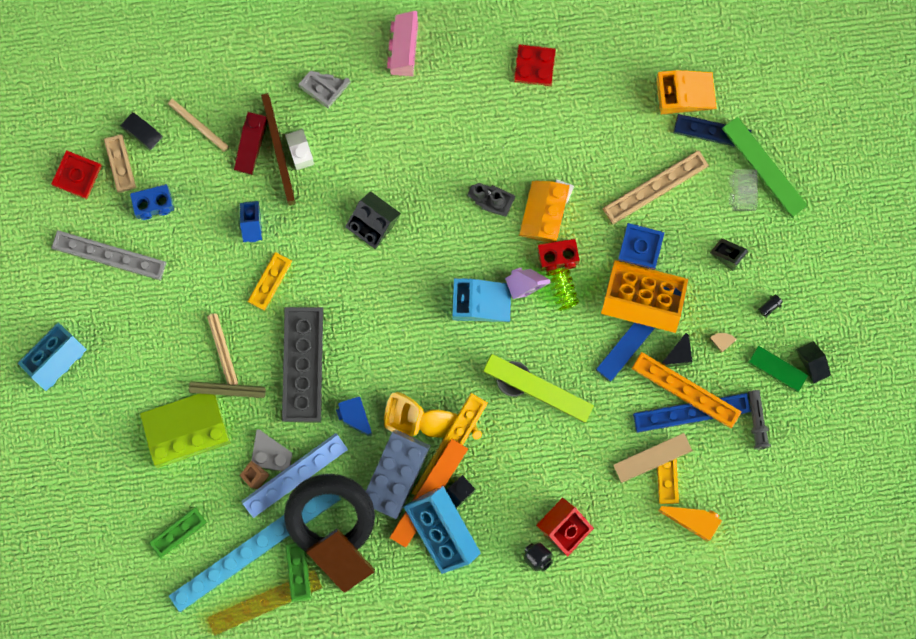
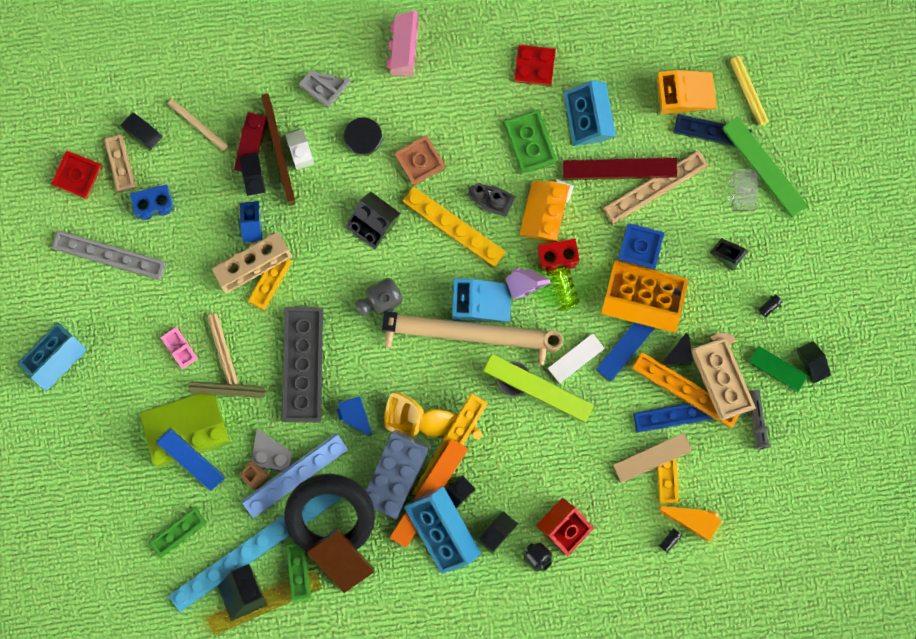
none -> blue tile [156,427,225,491]
none -> bright pink slope [160,327,198,369]
none -> tan brick [212,231,293,294]
none -> black slope [217,564,267,621]
none -> black slope [239,152,266,196]
none -> black tile [344,117,382,156]
none -> dark grey piece [355,278,403,317]
none -> tan piece [382,311,563,365]
none -> nougat plate [394,135,446,186]
none -> yellow plate [402,186,506,268]
none -> black slope [478,511,518,553]
none -> bright green tile [503,109,558,174]
none -> white tile [548,334,605,384]
none -> dark red tile [563,157,678,180]
none -> dark azure slope [564,80,616,146]
none -> black pin [658,528,682,553]
none -> tan tile [691,338,756,421]
none -> light yellow axle [730,56,768,126]

